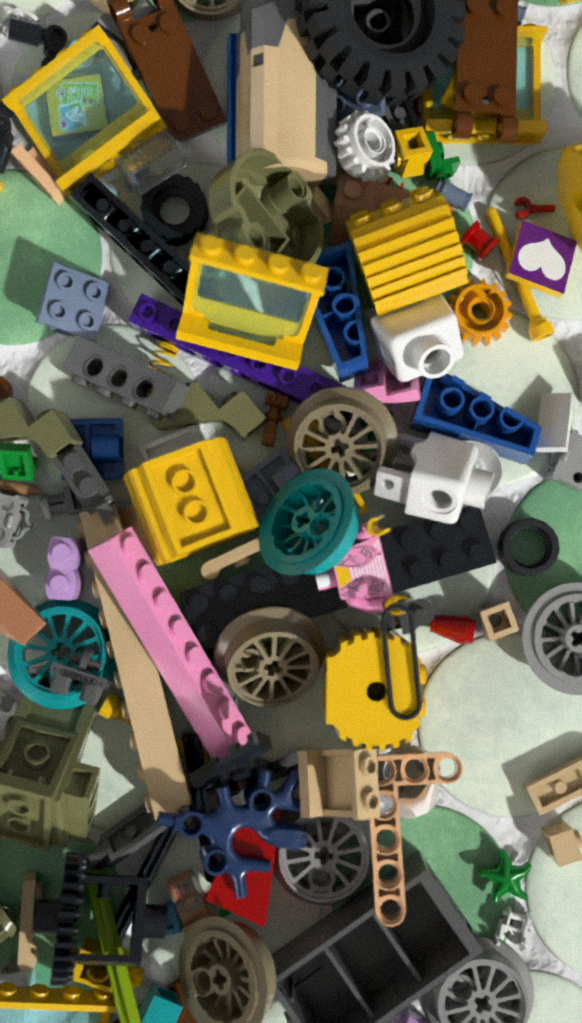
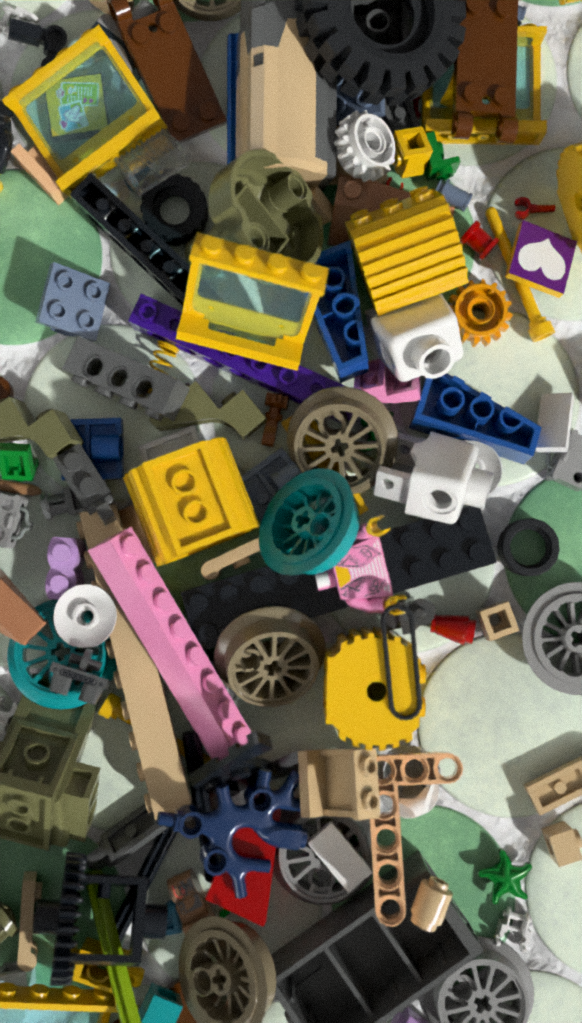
none -> white dish [53,584,117,648]
none -> white tile [307,820,373,893]
none -> tan brick [410,876,453,932]

